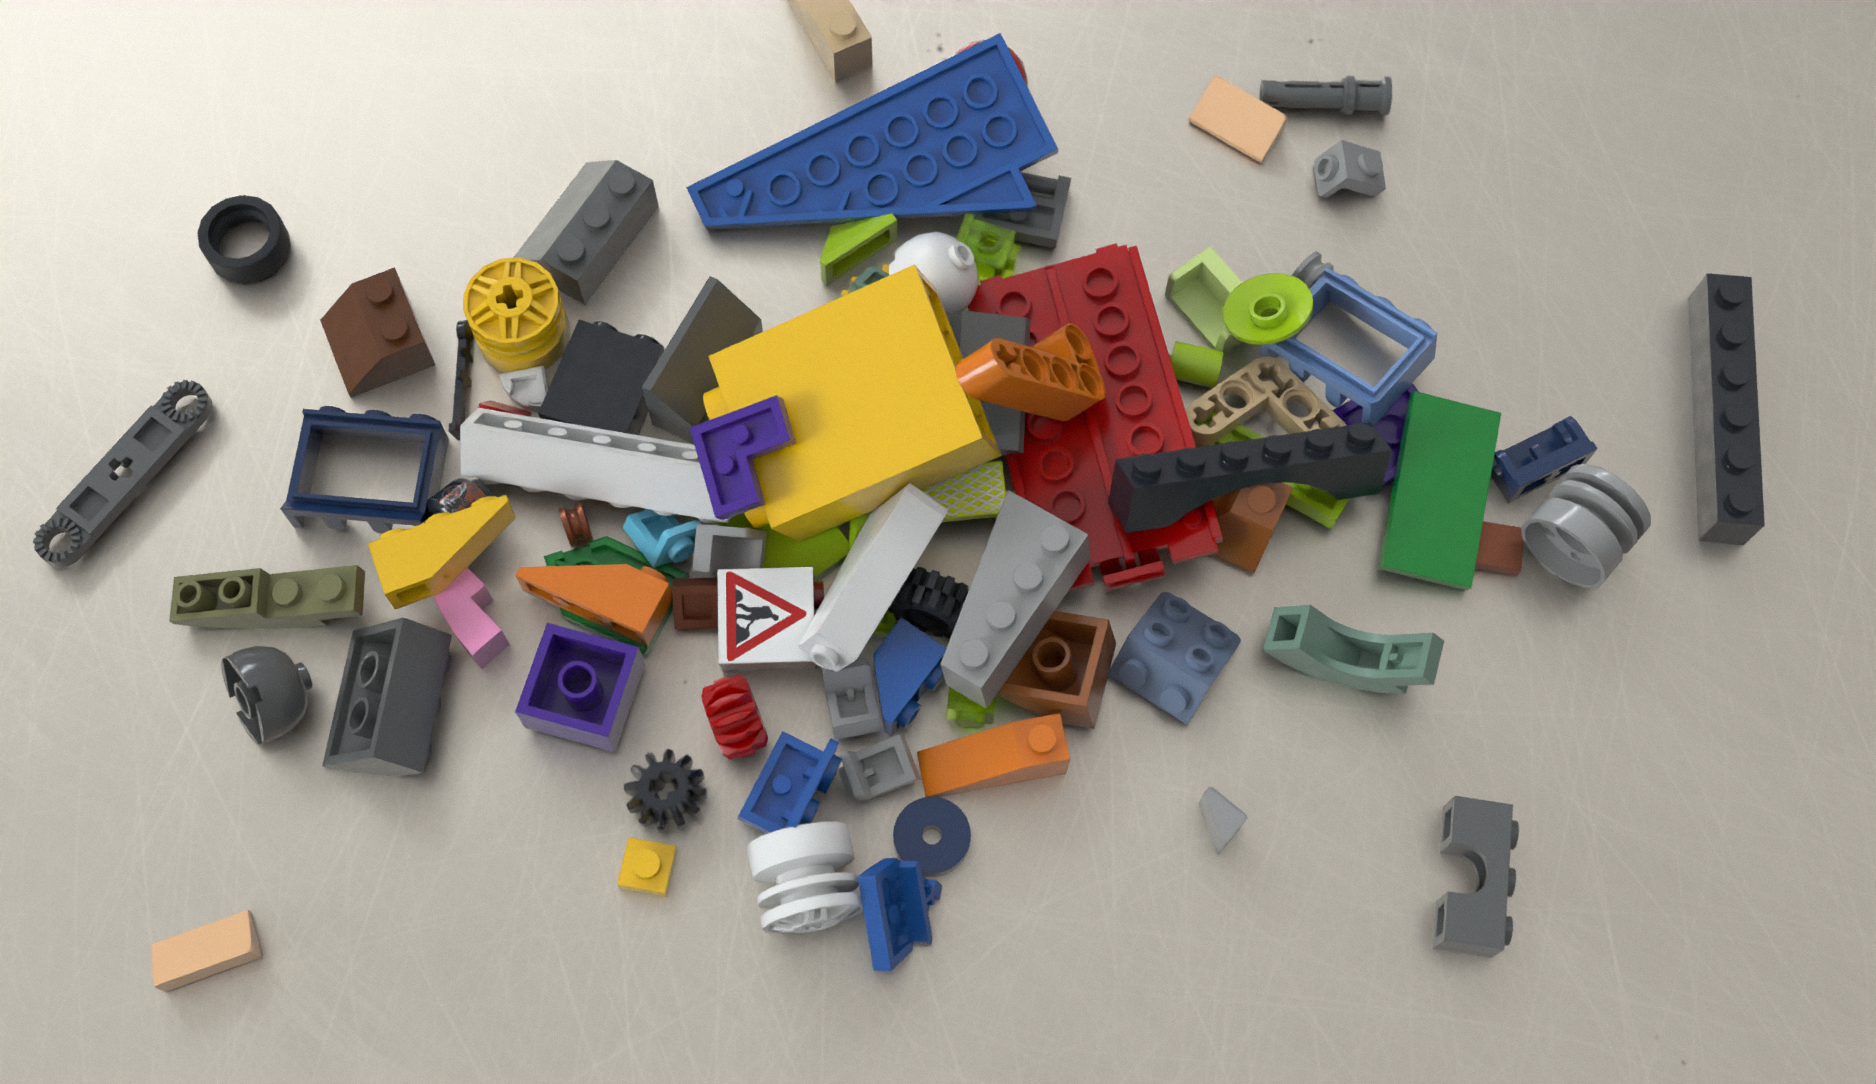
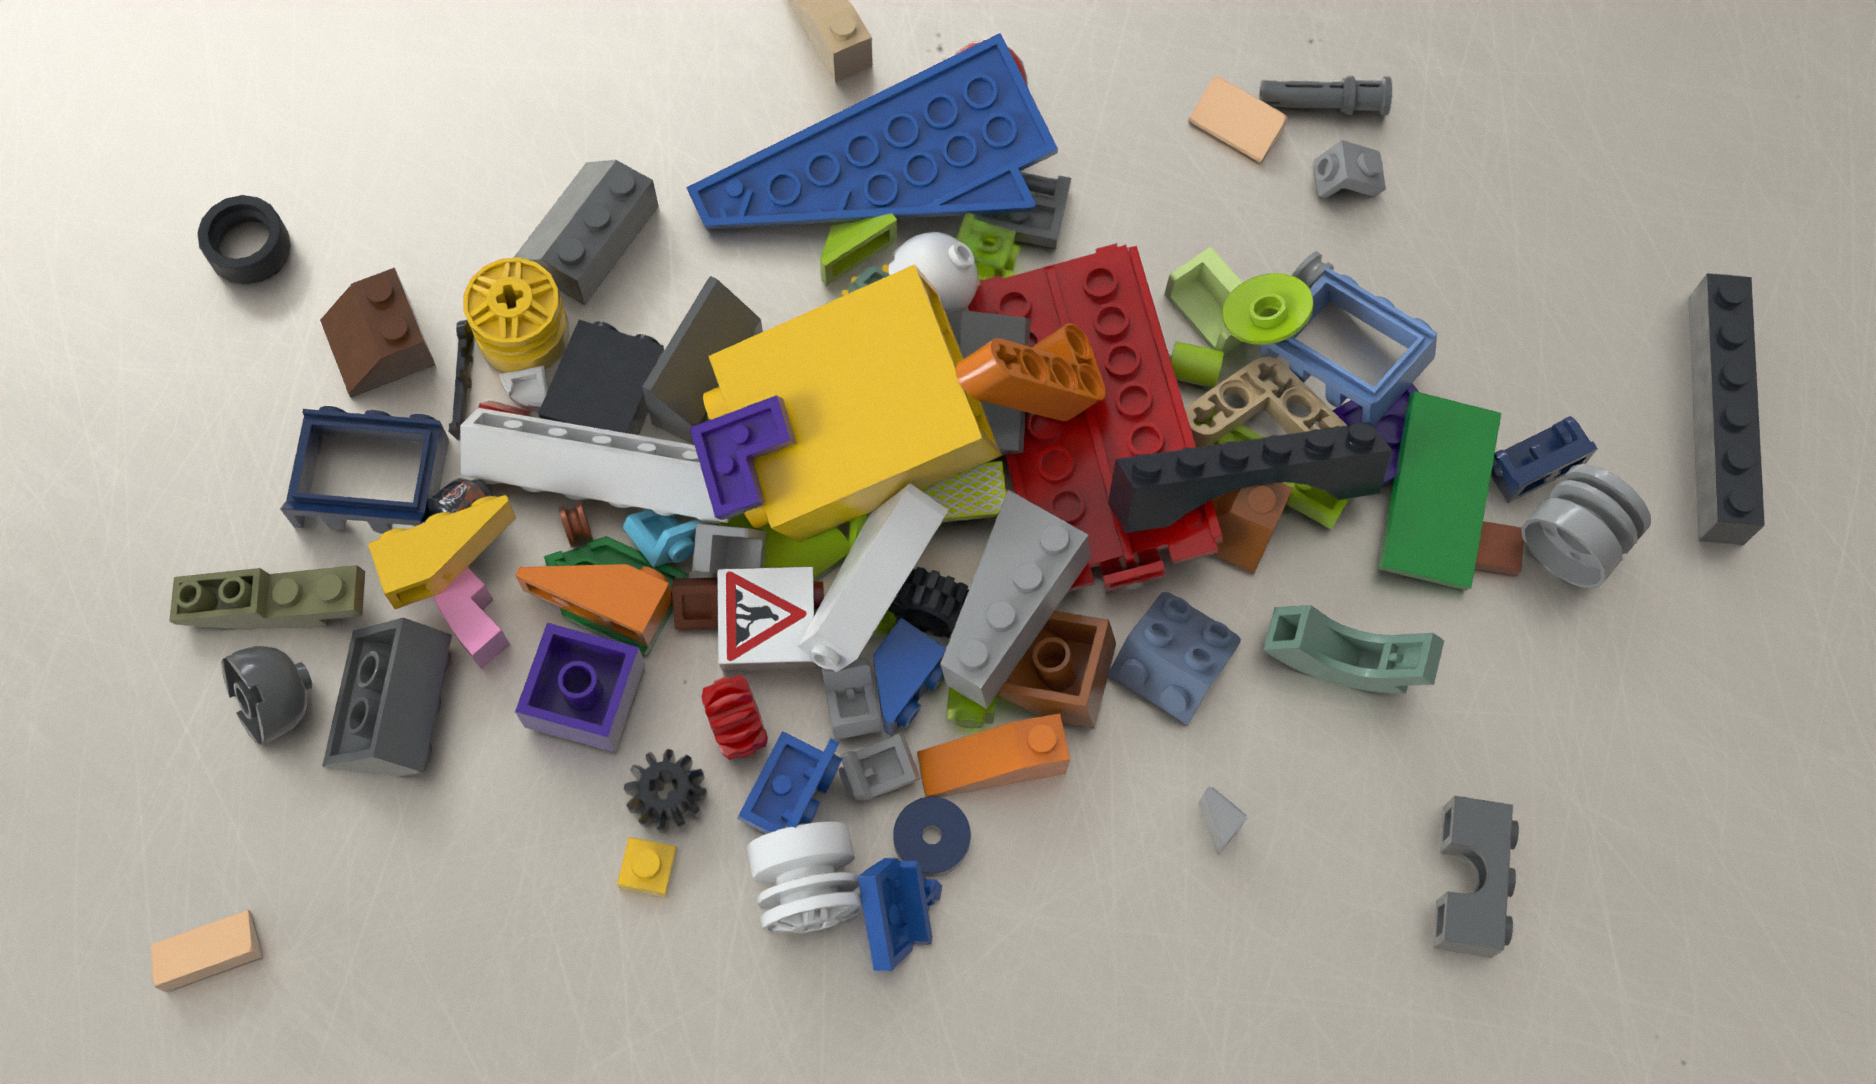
dark grey piece [33,380,212,567] -> none

